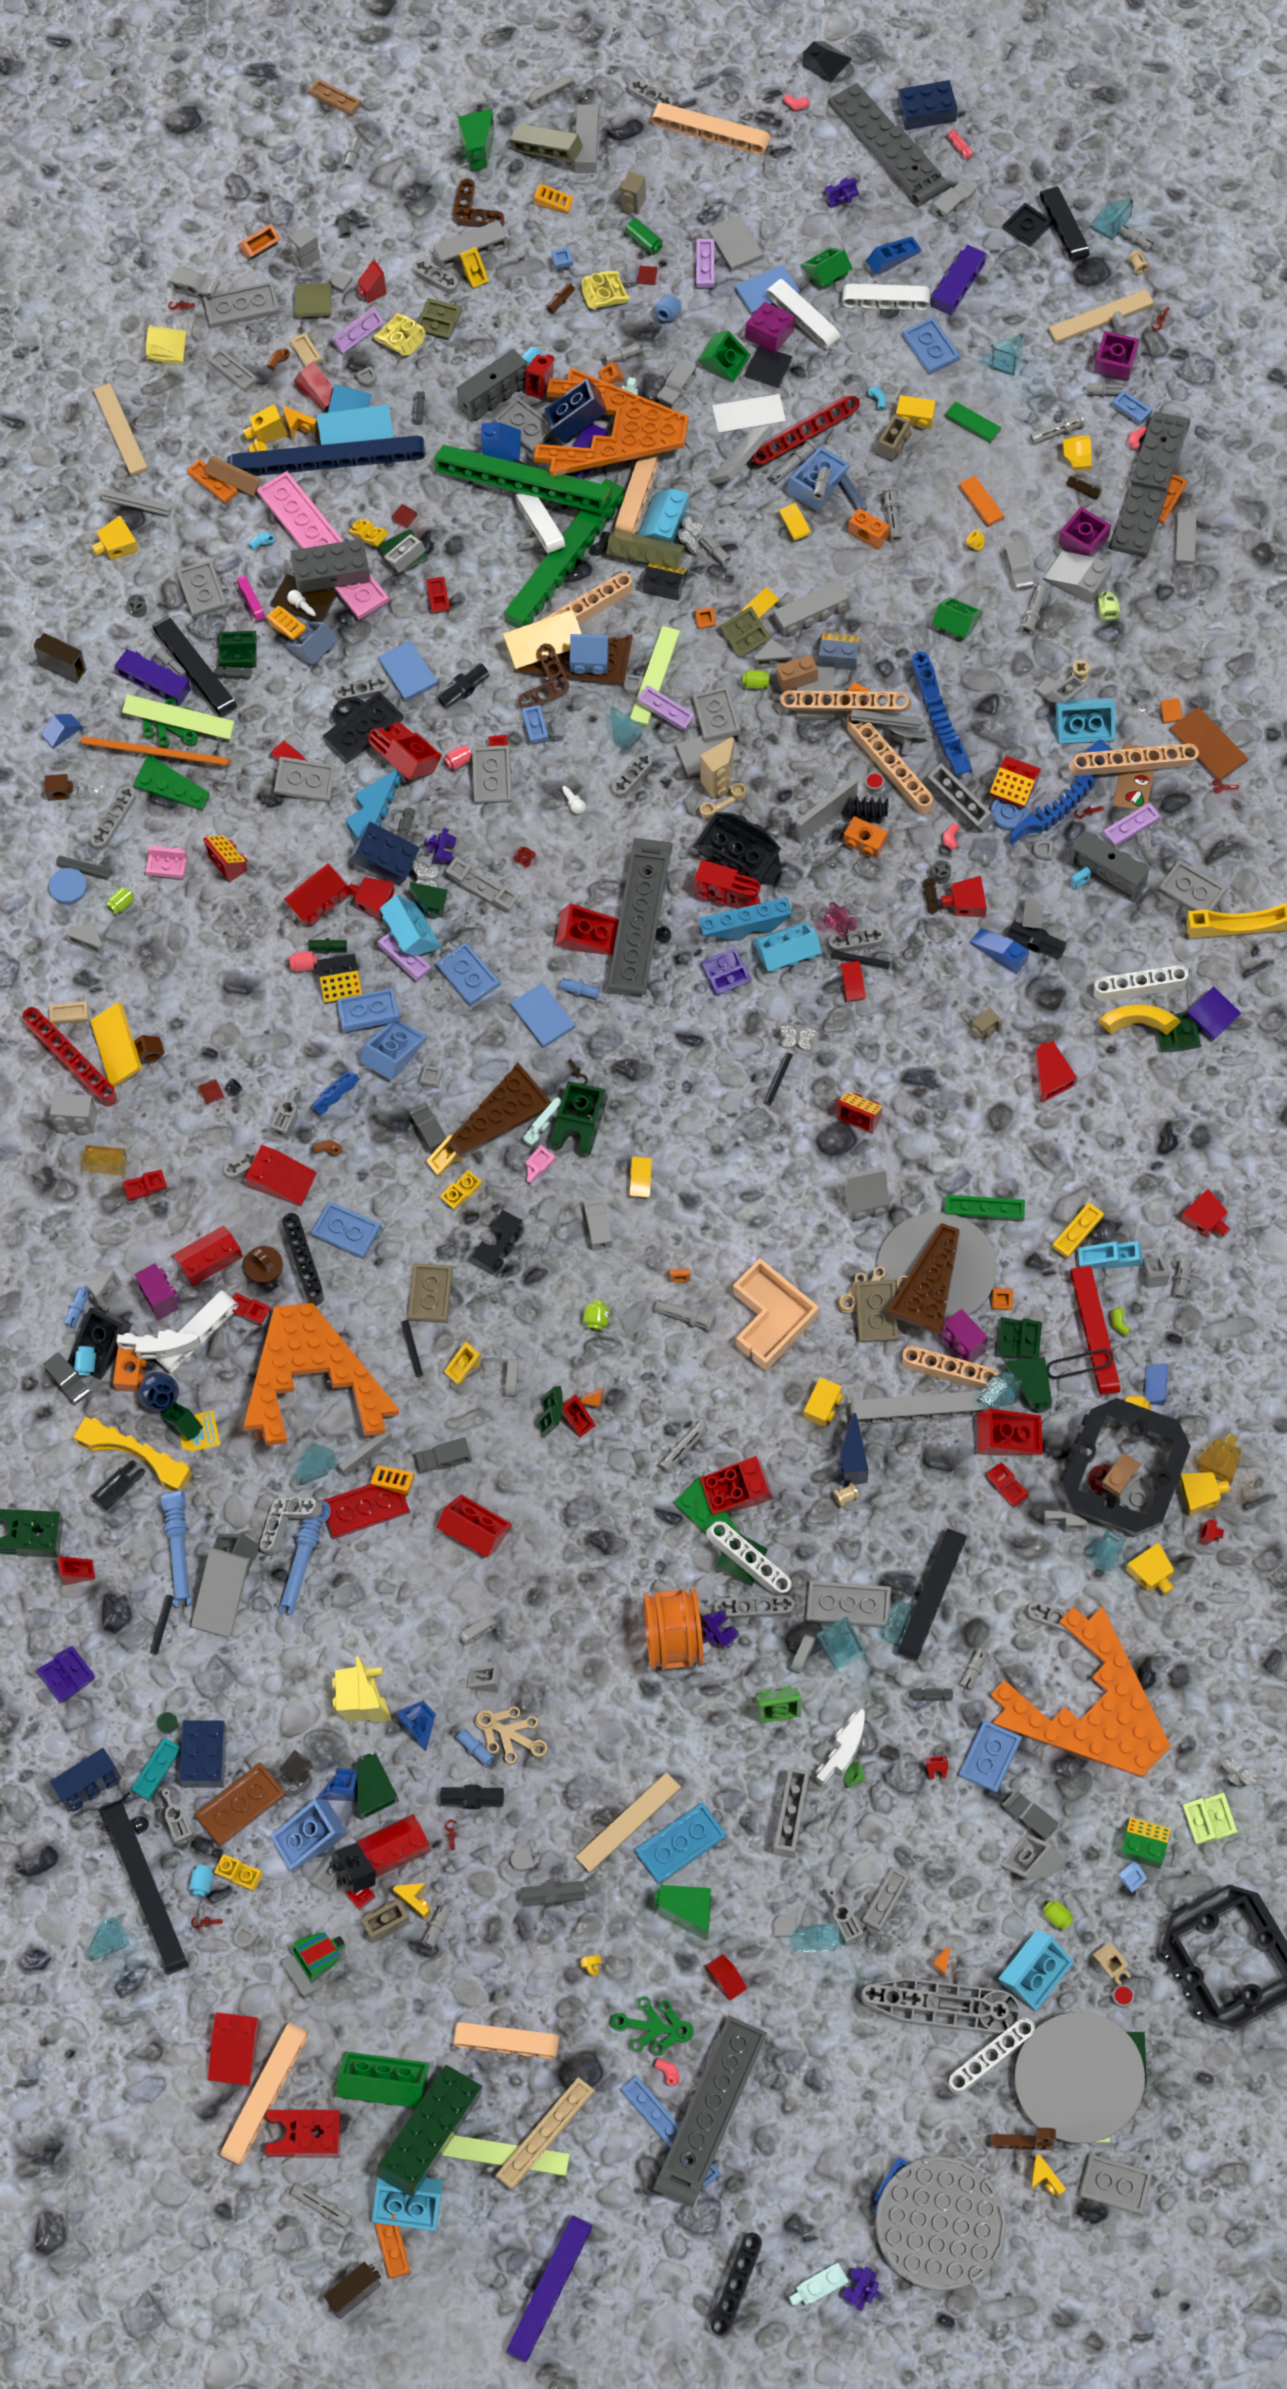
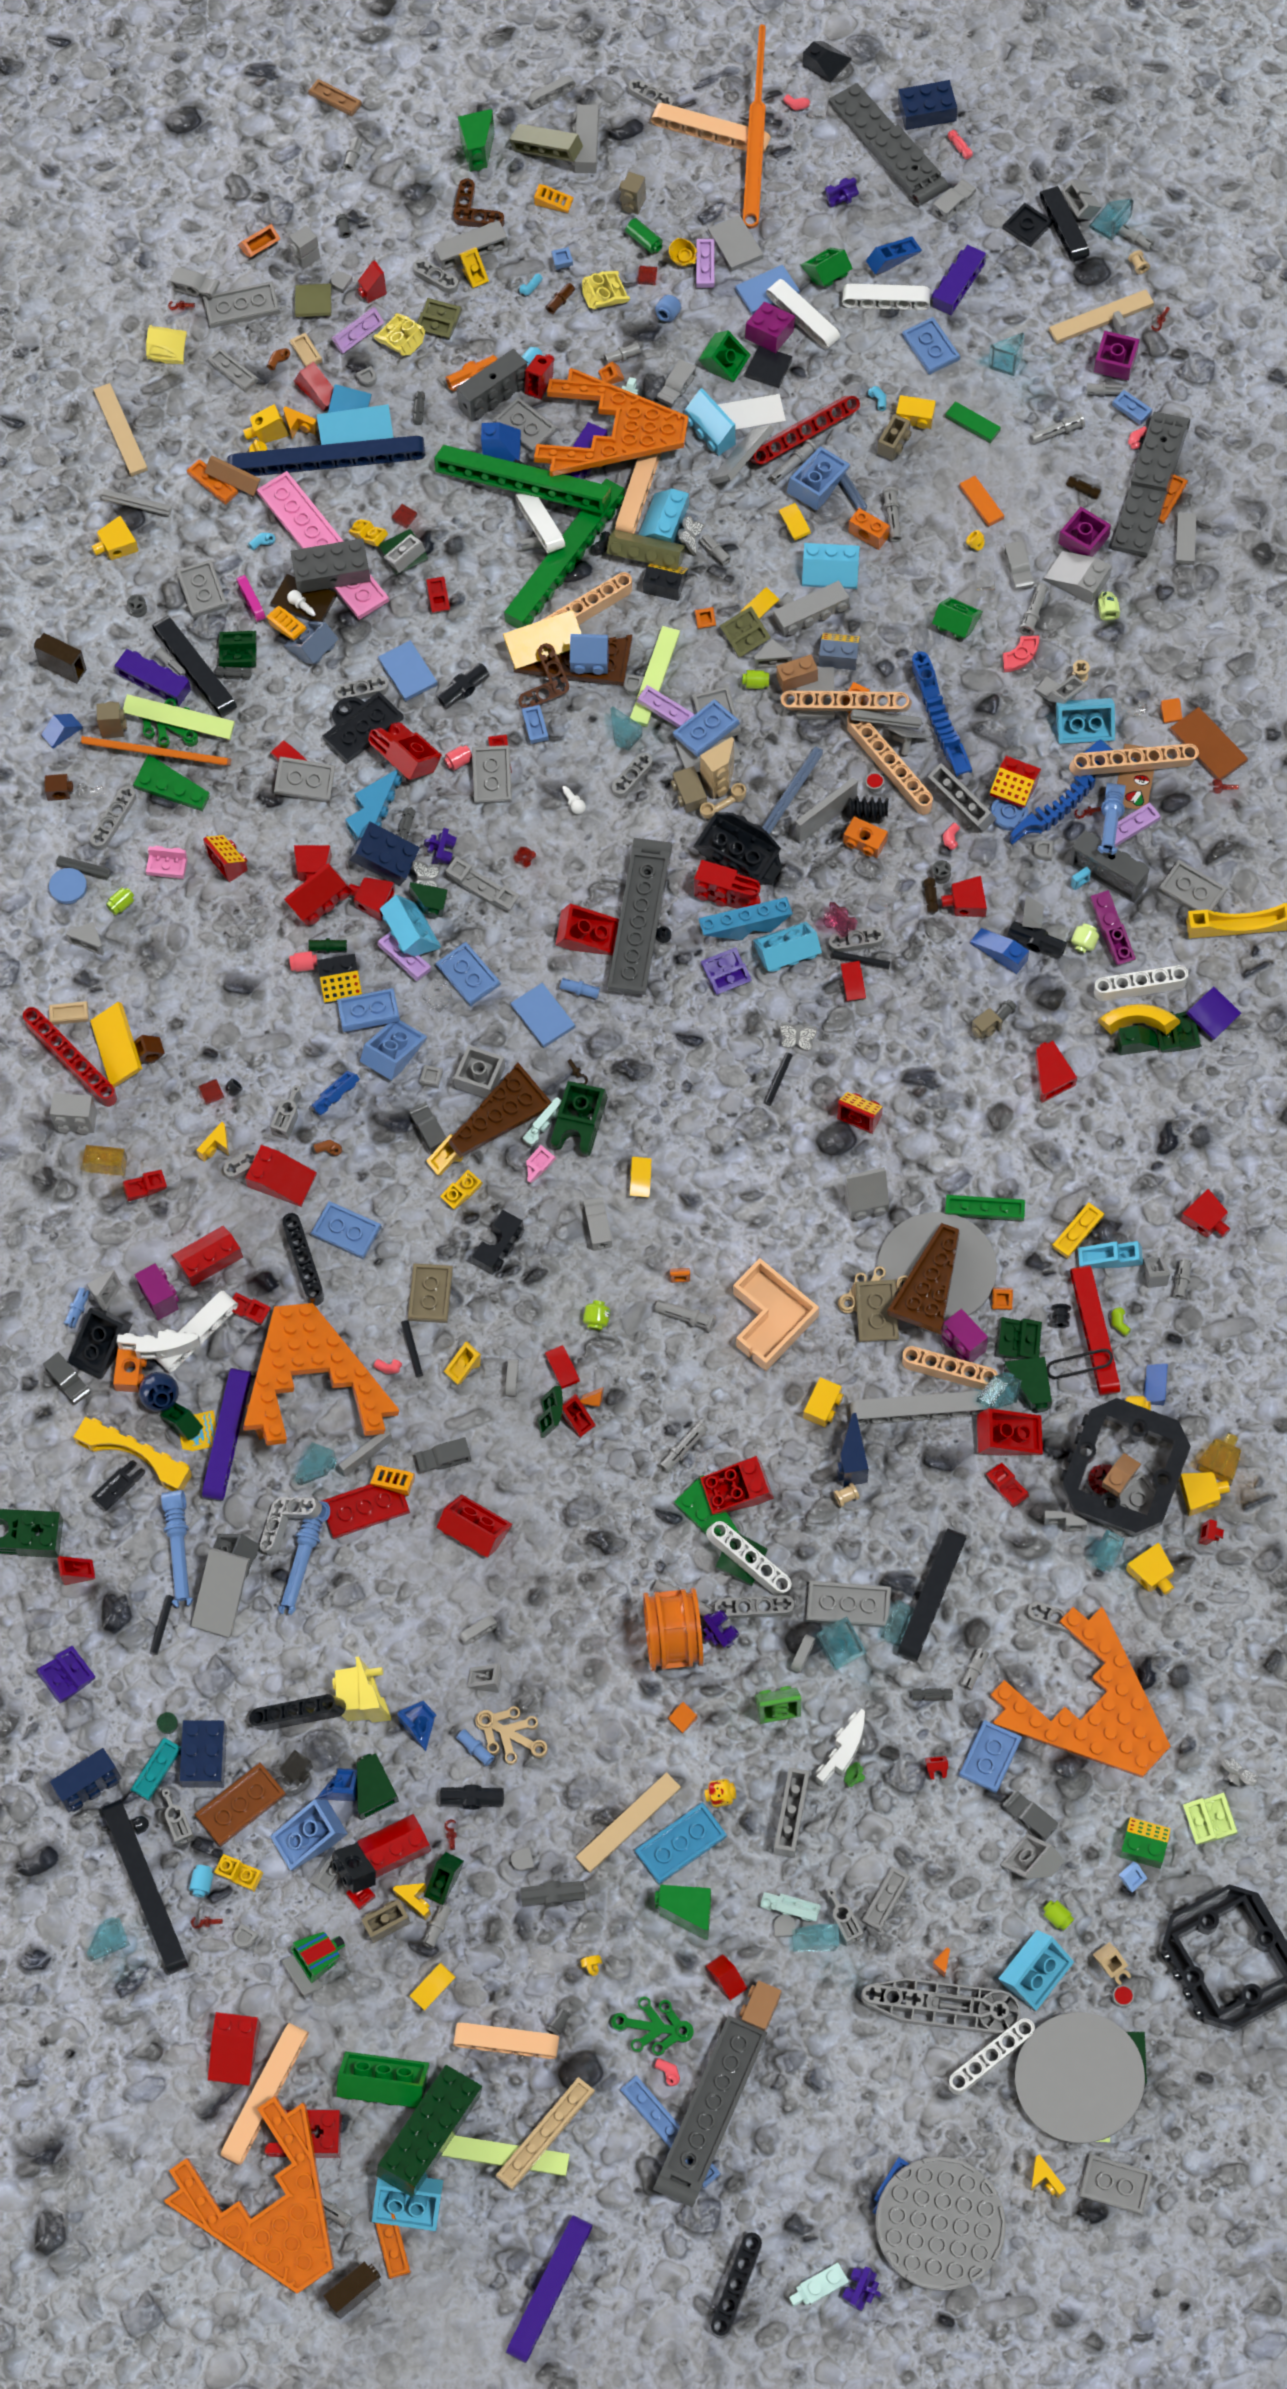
medium azure brick [74,1346,96,1375] -> none
reddish brown tile [244,1246,283,1284] -> none
dark blue brick [544,377,607,443] -> none
light grey axle [813,467,830,501] -> none
reddish brown beam [990,2128,1056,2150] -> none
yellow slope [1063,435,1091,470] -> none
none -> dark tan brick [96,701,128,739]
none -> orange wing [164,2096,334,2294]
none -> yellow slope [197,1122,229,1162]
none -> dark purple beam [202,1368,251,1501]
none -> black beam [249,1694,346,1730]
none -> red torso [294,845,332,881]
none -> coral arm [373,1359,402,1375]
none -> yellow slope [410,1963,456,2011]
none -> dark green slope [425,1852,464,1905]
none -> orange piece [445,355,497,391]
none -> light grey brick [454,1045,505,1098]
none -> medium azure arm [519,274,543,296]
none -> red slope [545,1345,580,1389]
none -> dark grey pin [546,2008,571,2035]
none -> orange slope [668,1702,697,1733]
none -> yellow hair [669,238,697,266]
none -> dark tan brick [670,766,707,813]
none -> medium blue tile [672,699,740,757]
none -> medium azure slope [685,388,736,456]
none -> yellow head [705,1778,736,1808]
none -> medium nougat brick [739,1980,782,2032]
none -> orange piece [743,24,766,229]
none -> light aqua hinge [760,1892,821,1921]
none -> sand blue axle [762,746,823,834]
none -> medium azure slope [802,543,860,589]
none -> dark grey pin [996,999,1017,1023]
none -> coral tile [1003,636,1039,673]
none -> black bush [1051,1303,1071,1328]
none -> light grey piece [1061,179,1102,220]
none -> yellowish green head [1071,923,1099,954]
none -> magenta slope [1090,890,1136,966]
none -> medium blue piece [1098,783,1126,855]
none -> dark green slope [1117,1025,1159,1056]

